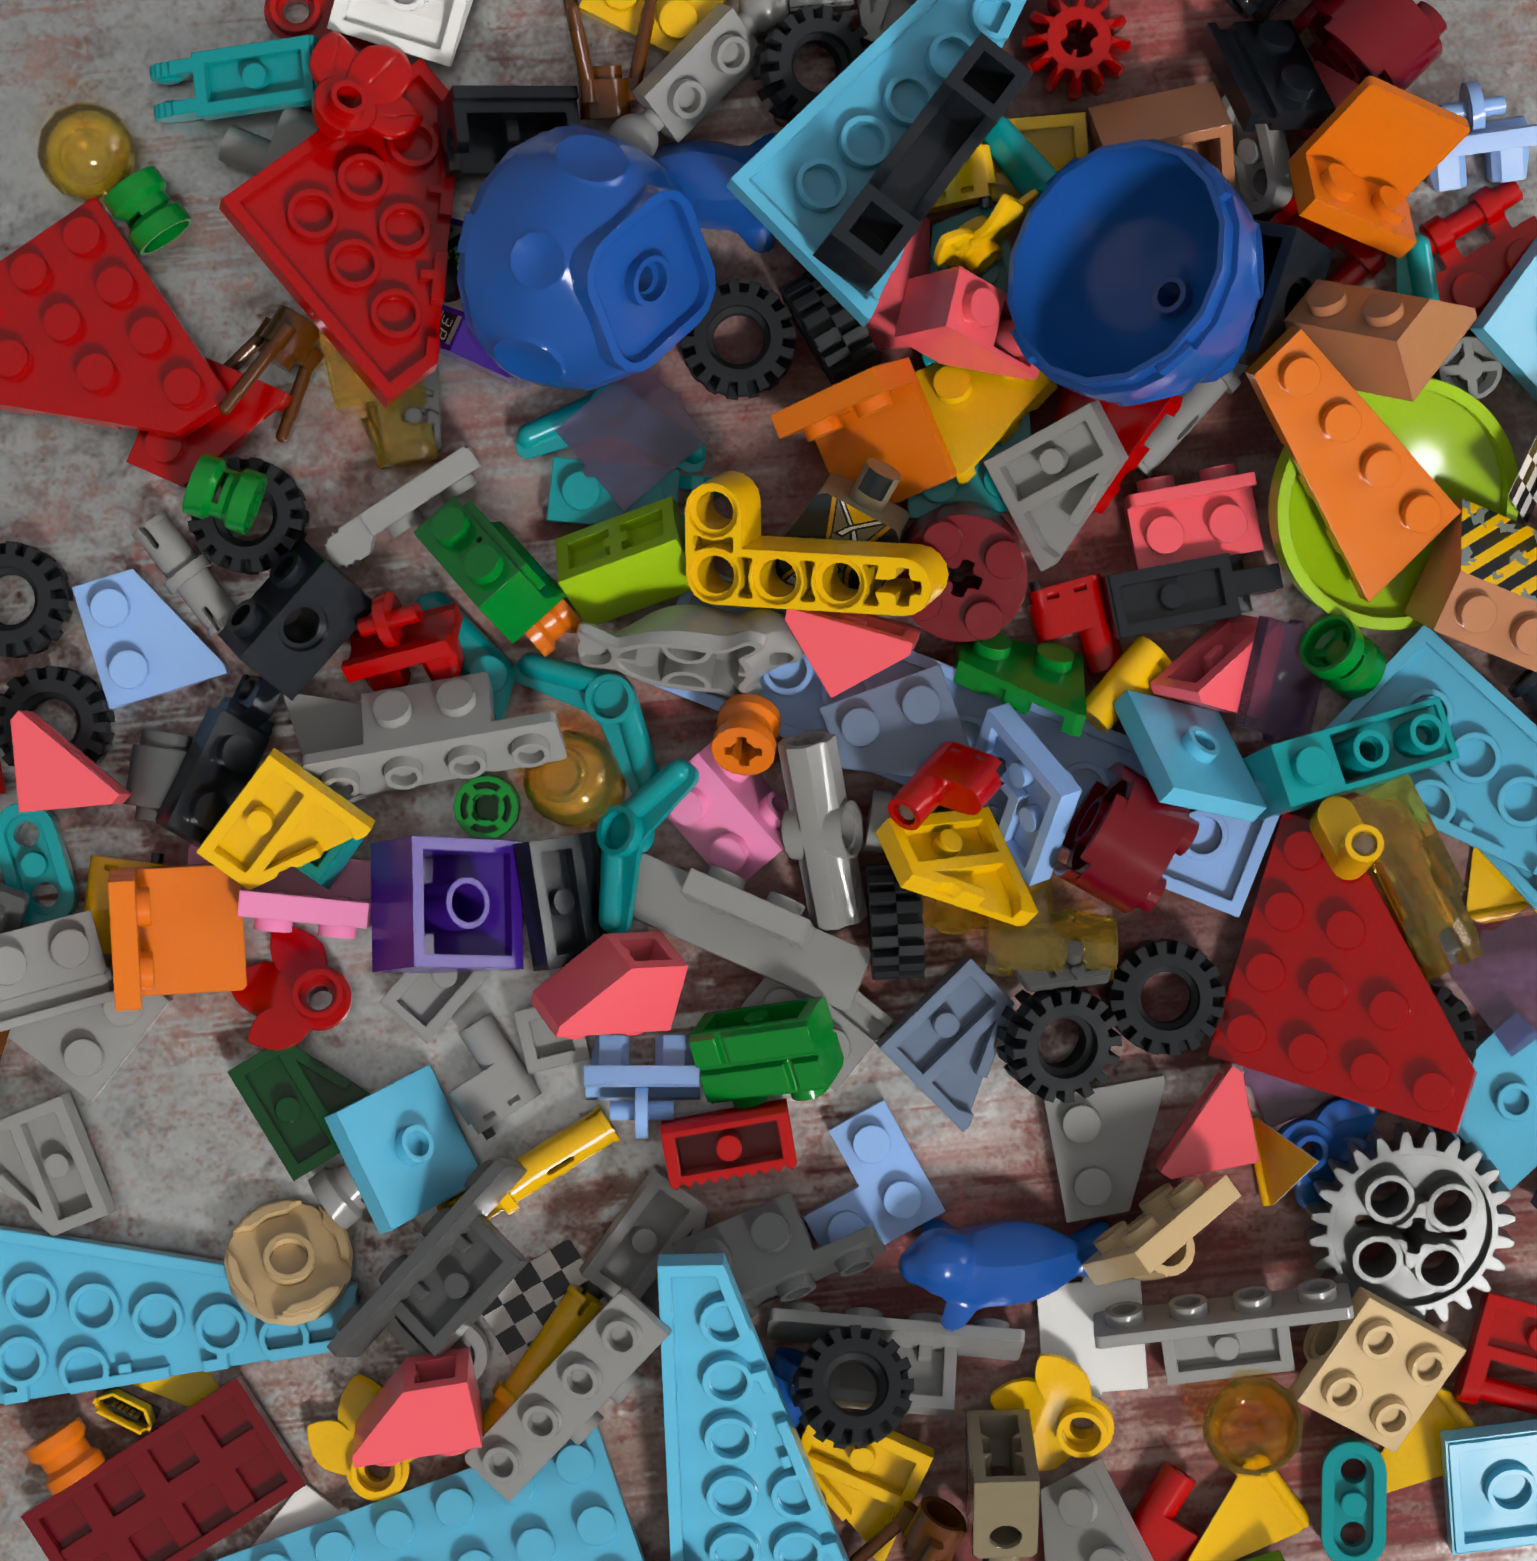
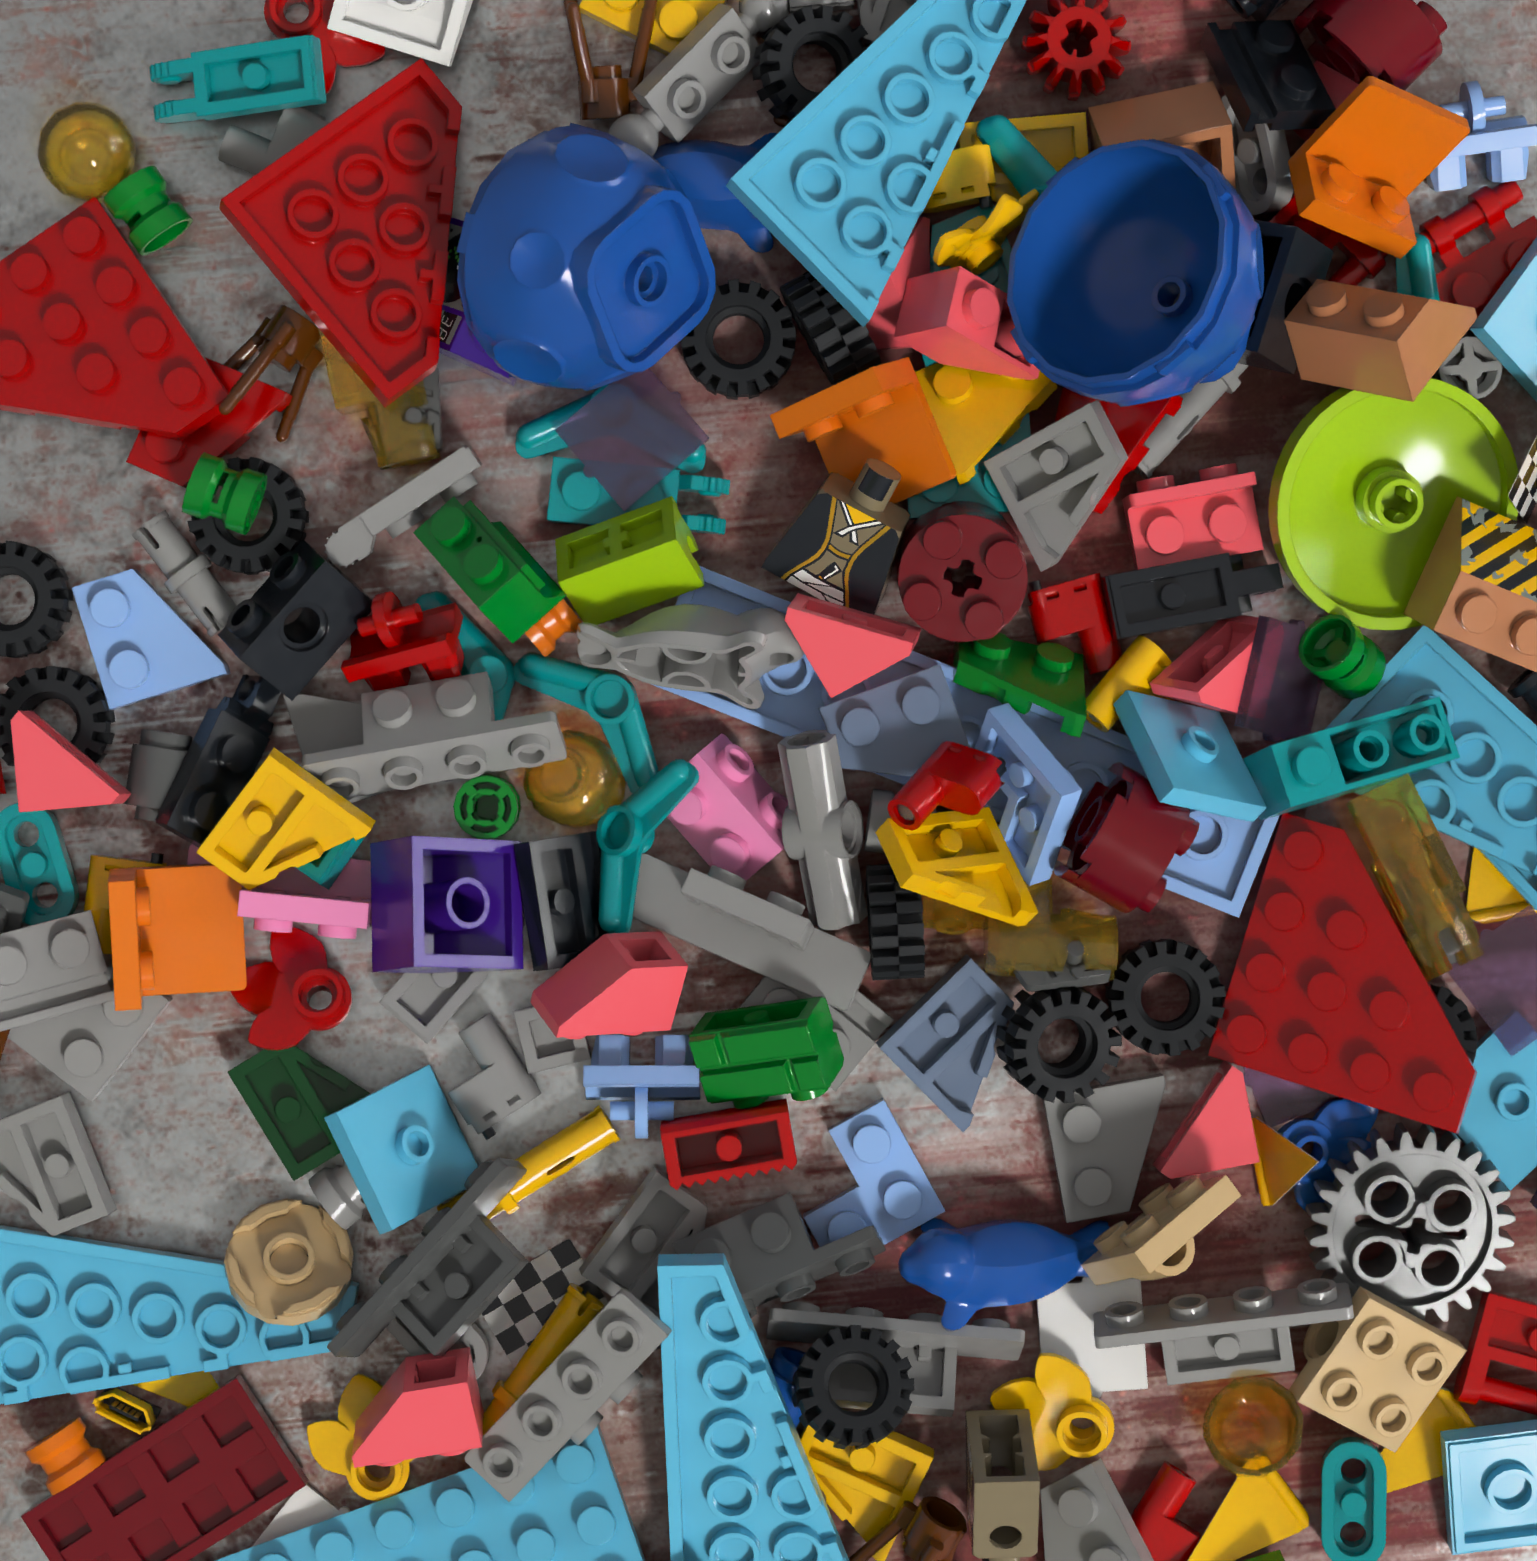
red plate [308,31,423,141] -> none
black hinge [437,85,580,177] -> none
yellow beam [685,471,949,616] -> none
orange wheel [711,693,782,776] -> none
black arch [813,32,1034,296] -> none
orange wing [1245,325,1461,602] -> none
yellow piece [1309,796,1384,881] -> none

